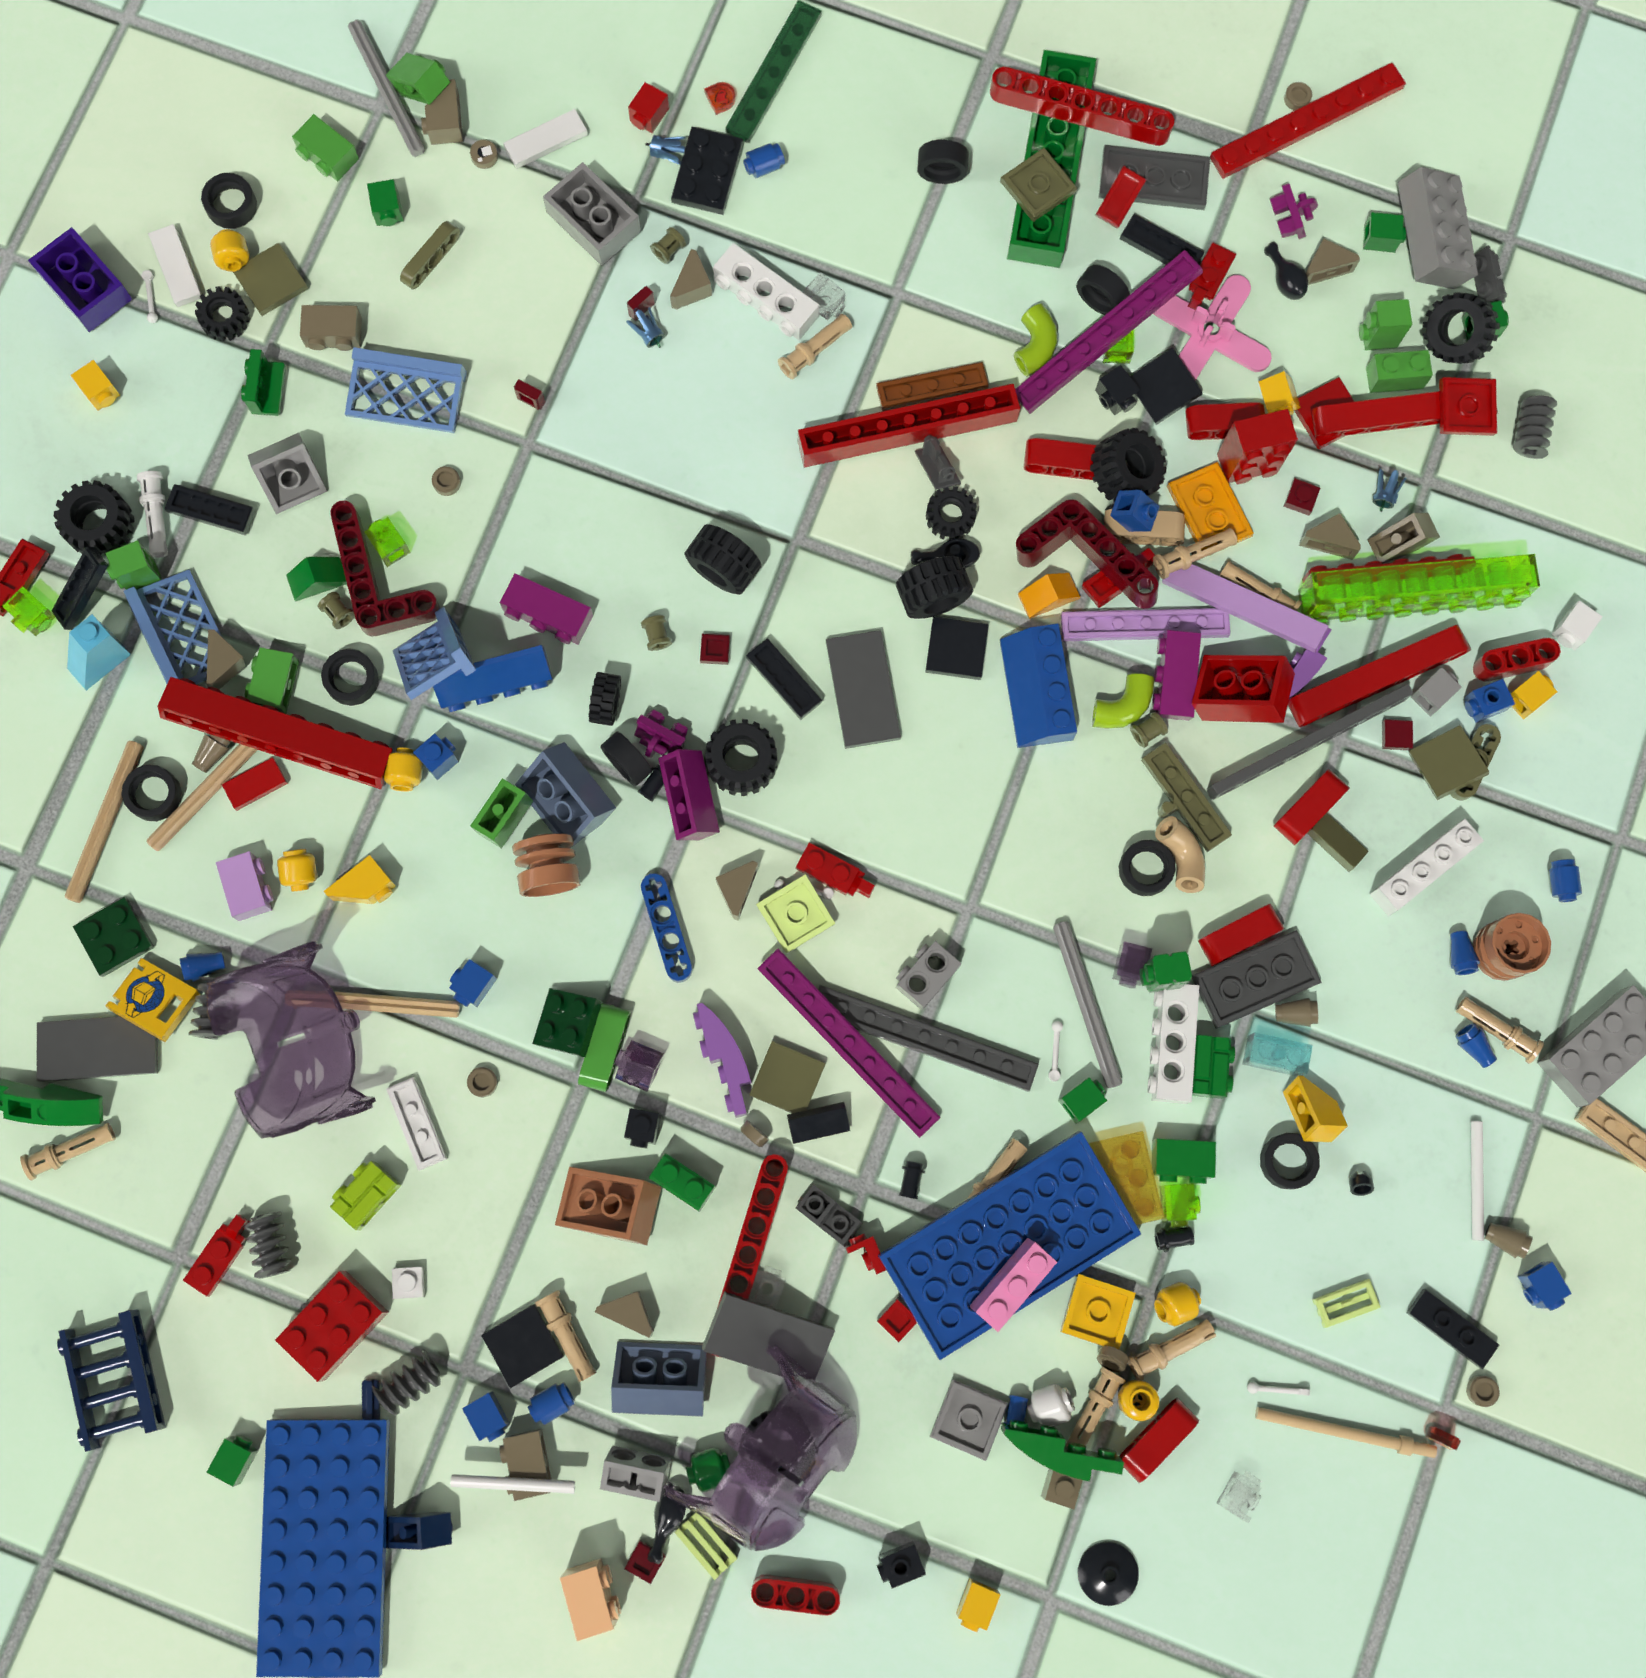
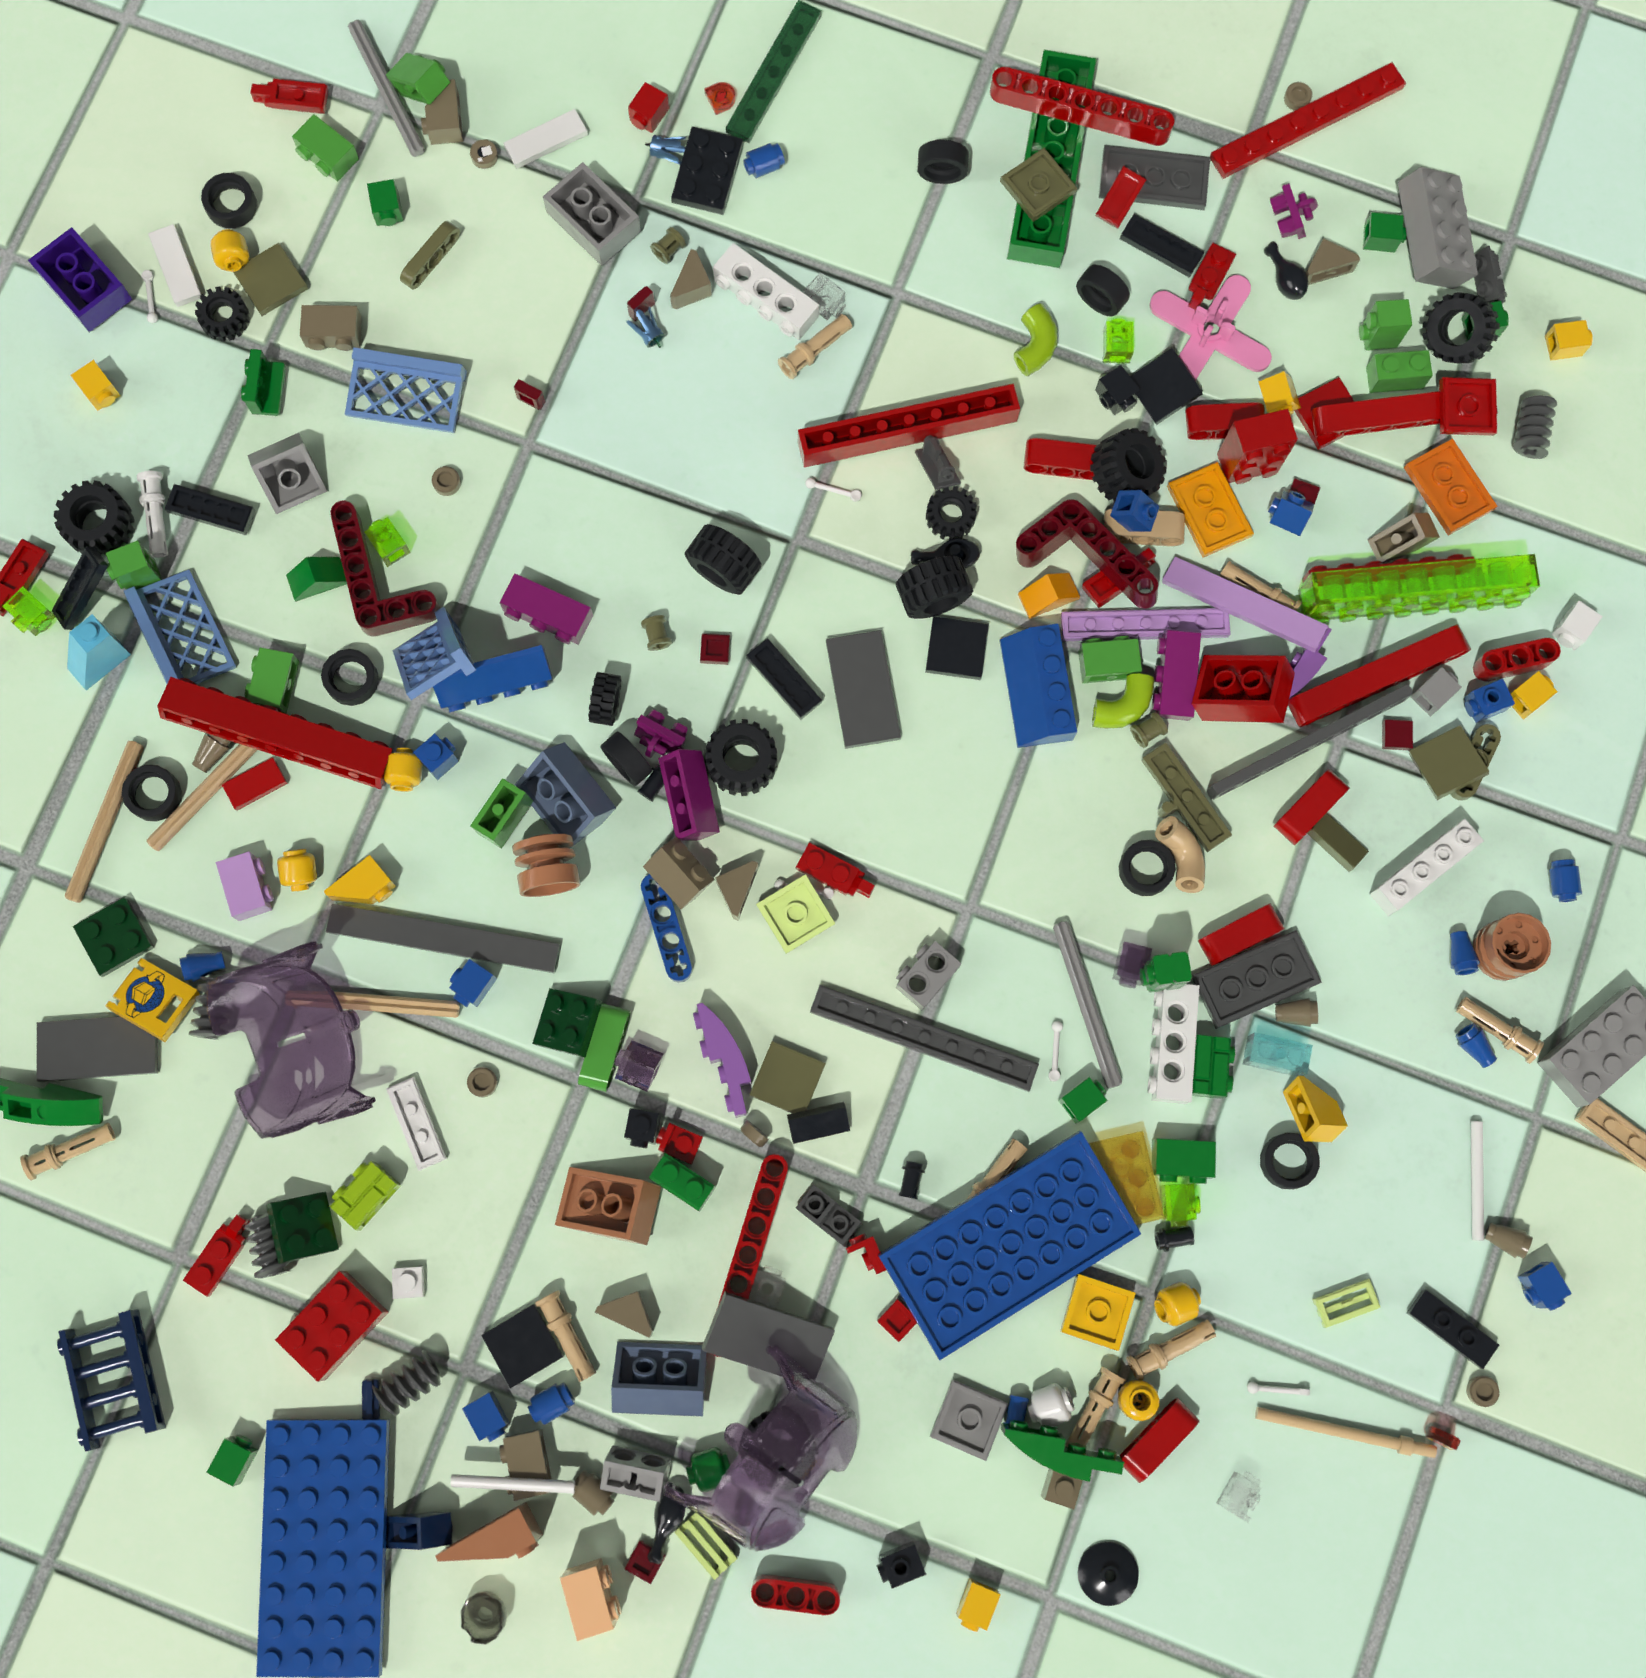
dark tan slope [207,629,245,689] -> none
olive bush [317,592,355,629] -> none
magenta tile [757,948,941,1138] -> none
dark orange tile [876,362,989,412] -> none
bright pink brick [969,1238,1057,1332] -> none
magenta tile [1015,250,1203,414] -> none
dark tan tile [1097,1346,1129,1372] -> none
tan pin [1153,528,1238,579] -> none
dark tan slope [1299,513,1361,560] -> none
black hinge [1349,1171,1374,1196] -> none
flat silver piece [1372,469,1407,512] -> none
none -> red hinge [250,78,328,114]
none -> dark green plate [266,1191,339,1264]
none -> dark grey tile [326,904,560,974]
none -> nougat slope [435,1502,543,1562]
none -> clear smoke hair [461,1591,508,1645]
none -> dark tan brick [572,1470,615,1516]
none -> dark tan brick [643,837,715,909]
none -> red bracket [656,1122,703,1165]
none -> white hinge [805,478,861,502]
none -> bright green brick [1078,636,1142,683]
none -> blue brick [1268,491,1314,536]
none -> orange plate [1404,438,1498,536]
none -> yellow brick [1545,320,1593,361]

